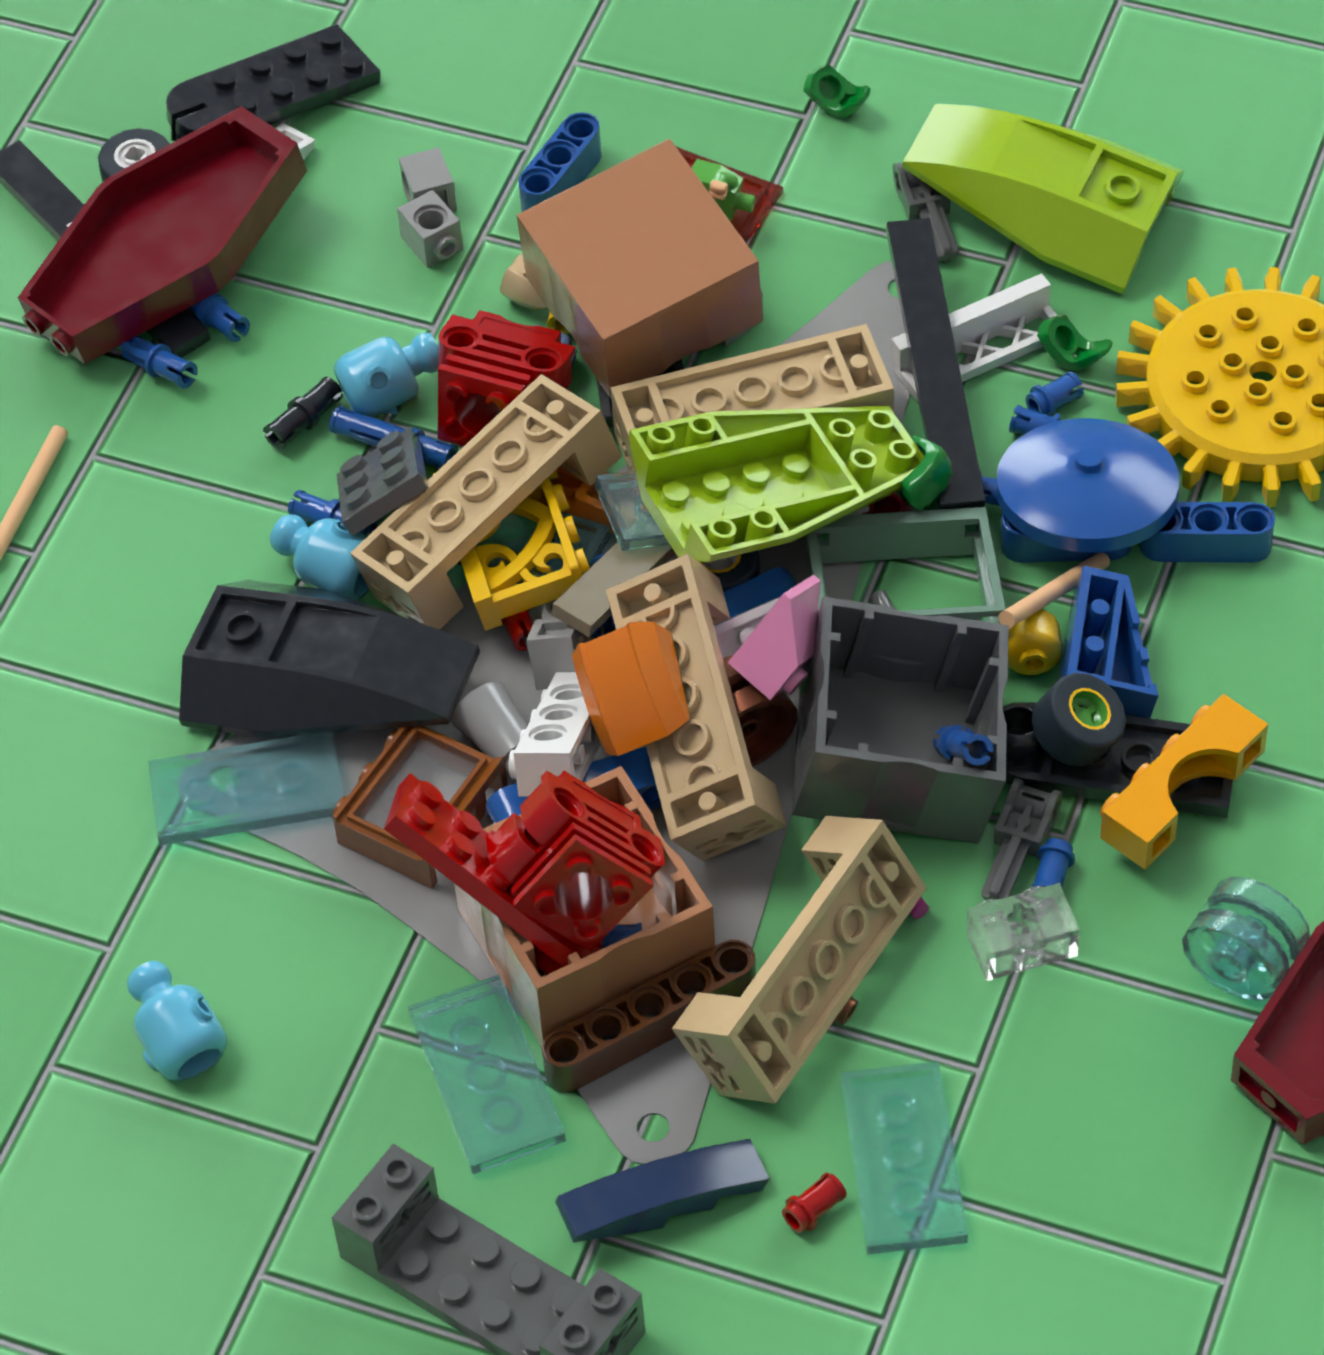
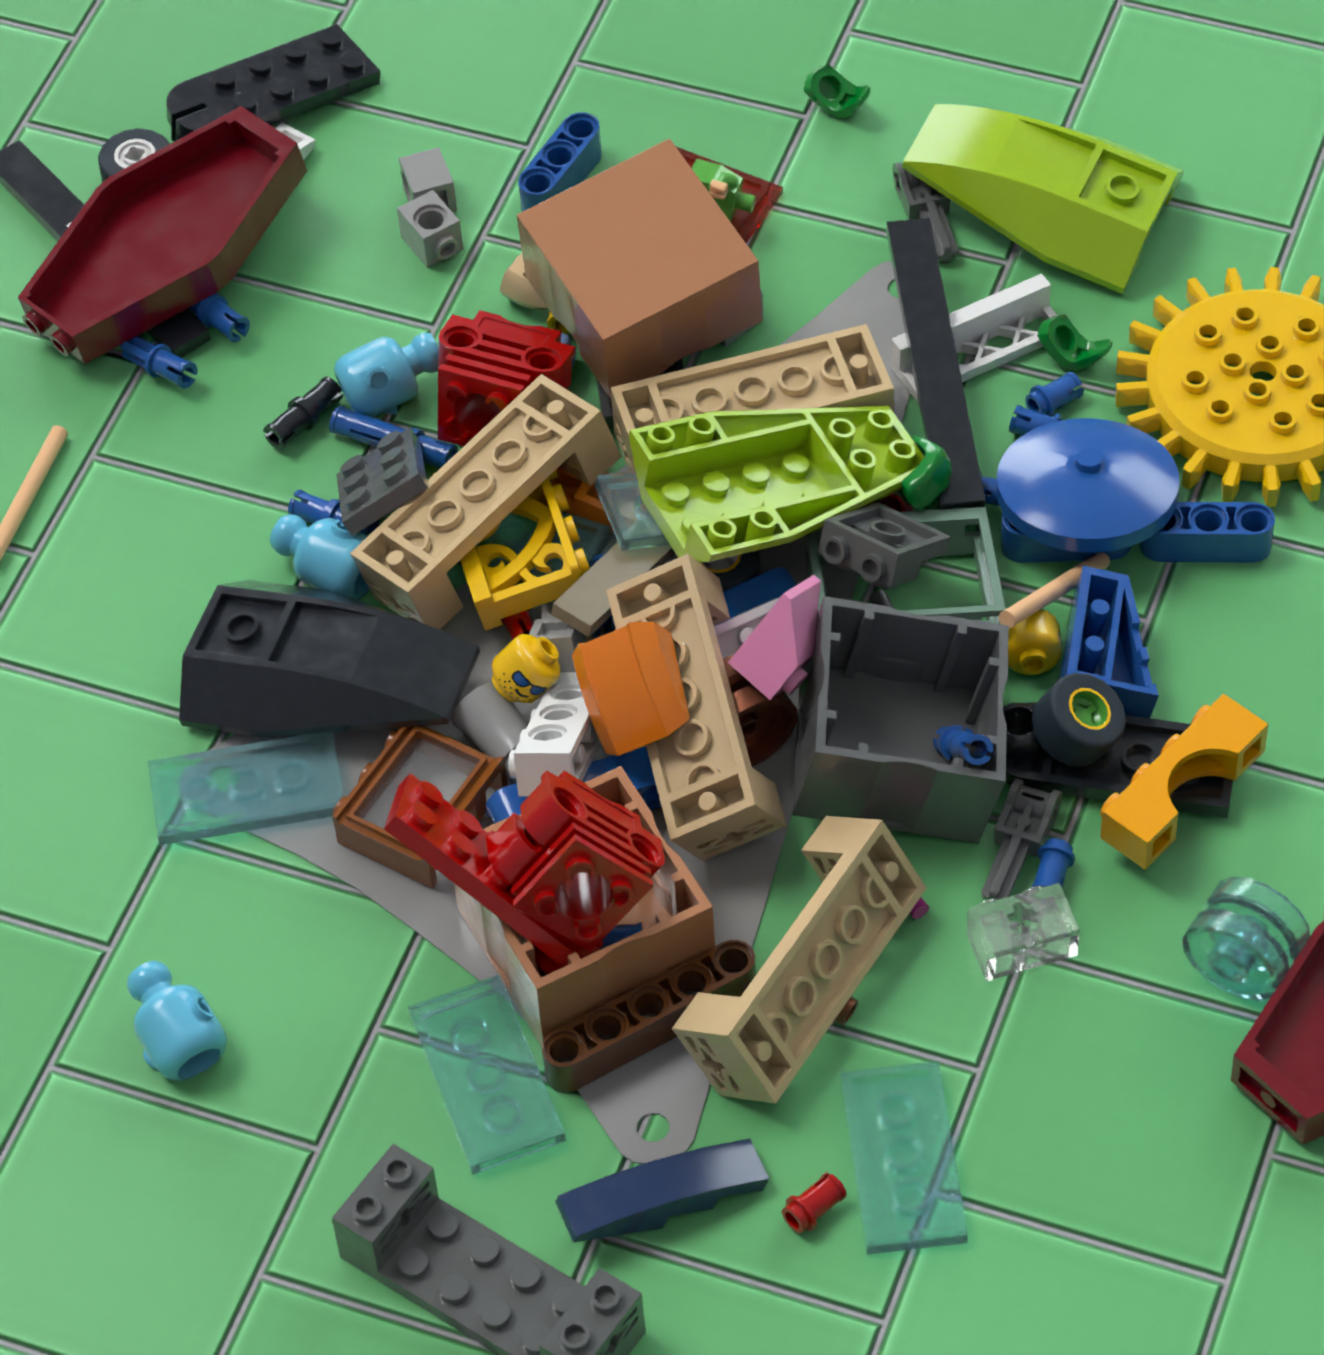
none -> yellow head [492,634,561,703]
none -> dark grey plate [817,502,951,589]

